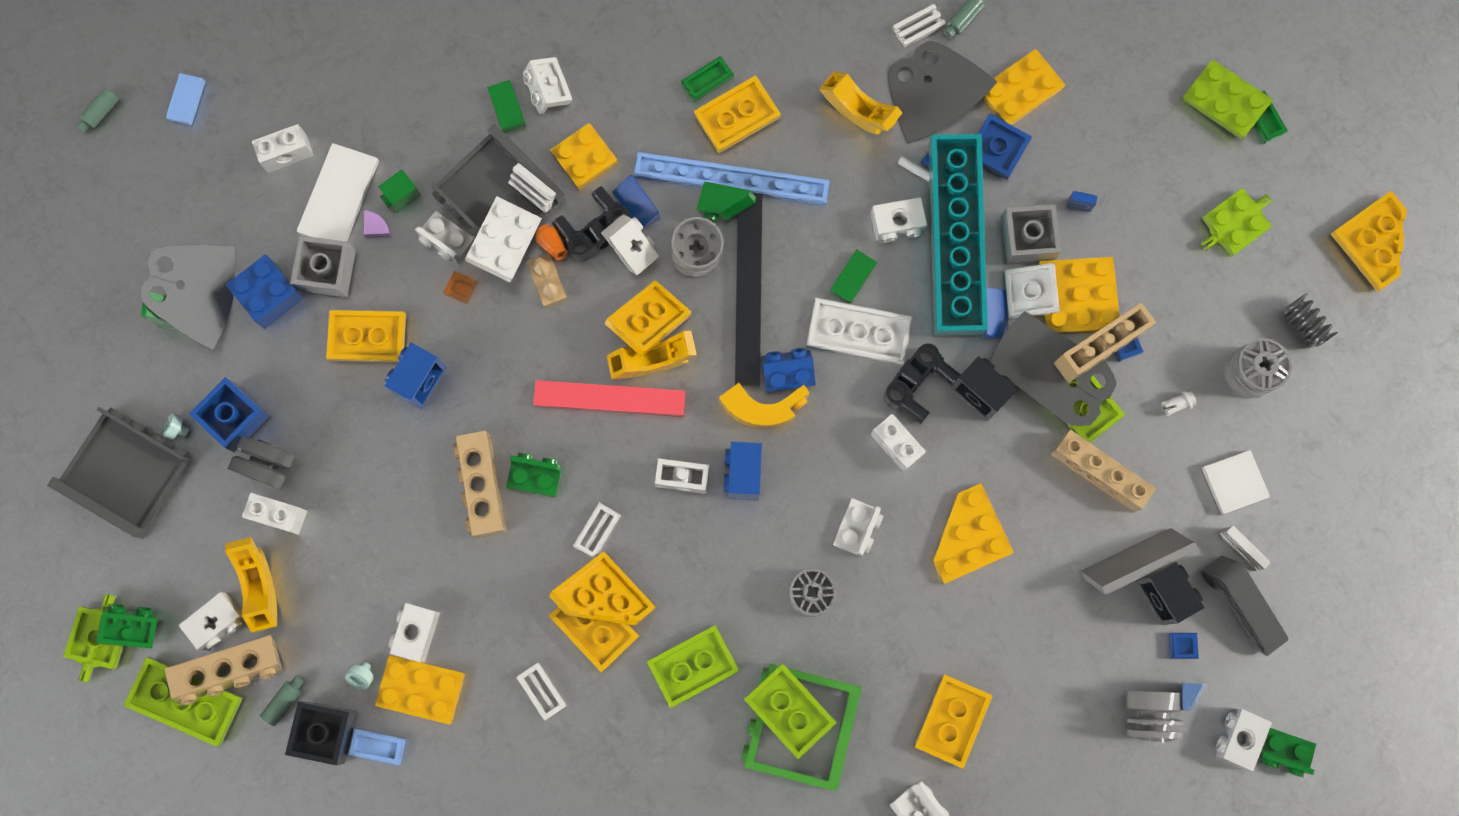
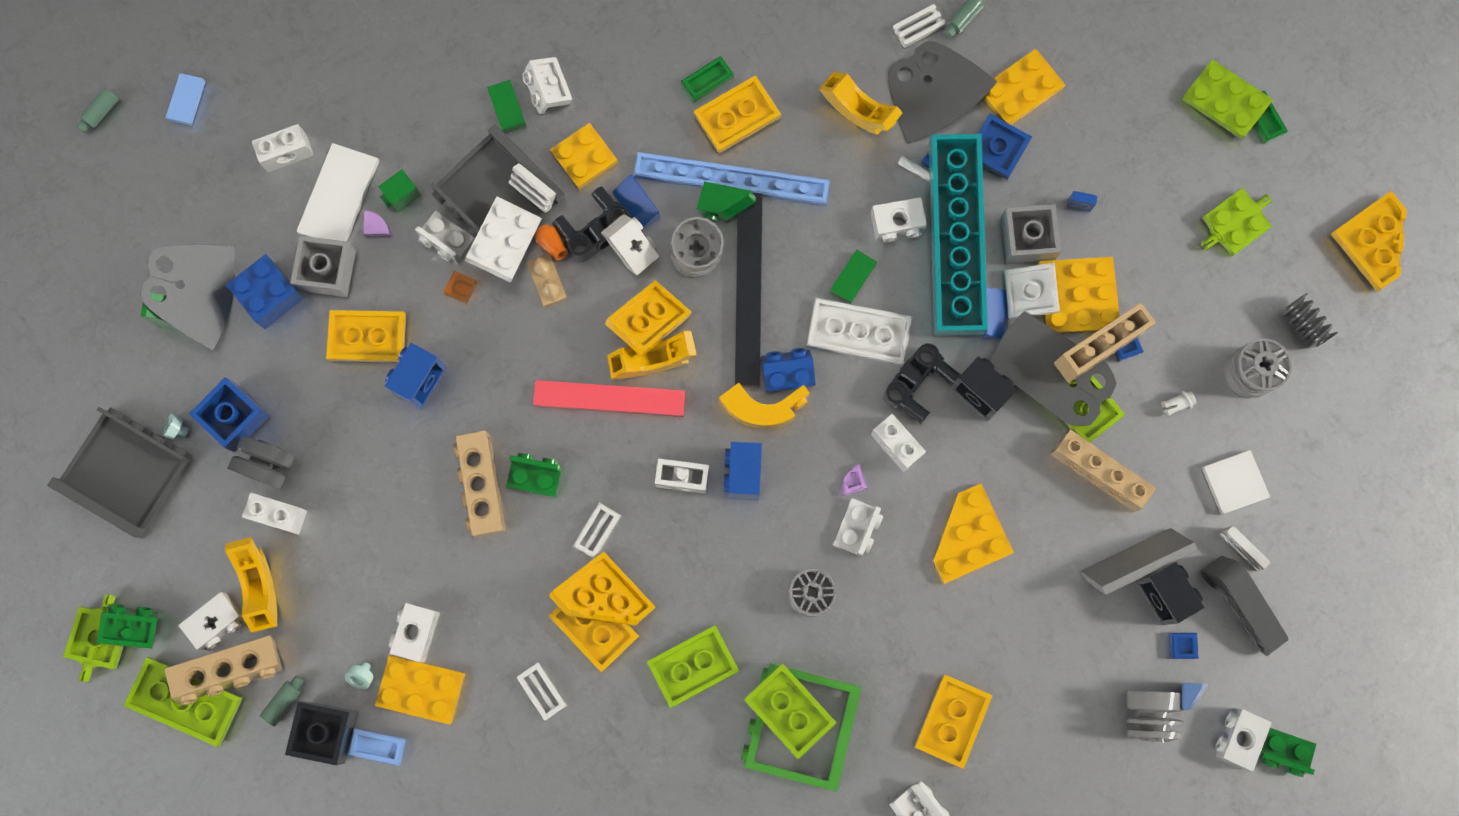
none -> lavender tile [842,464,868,496]

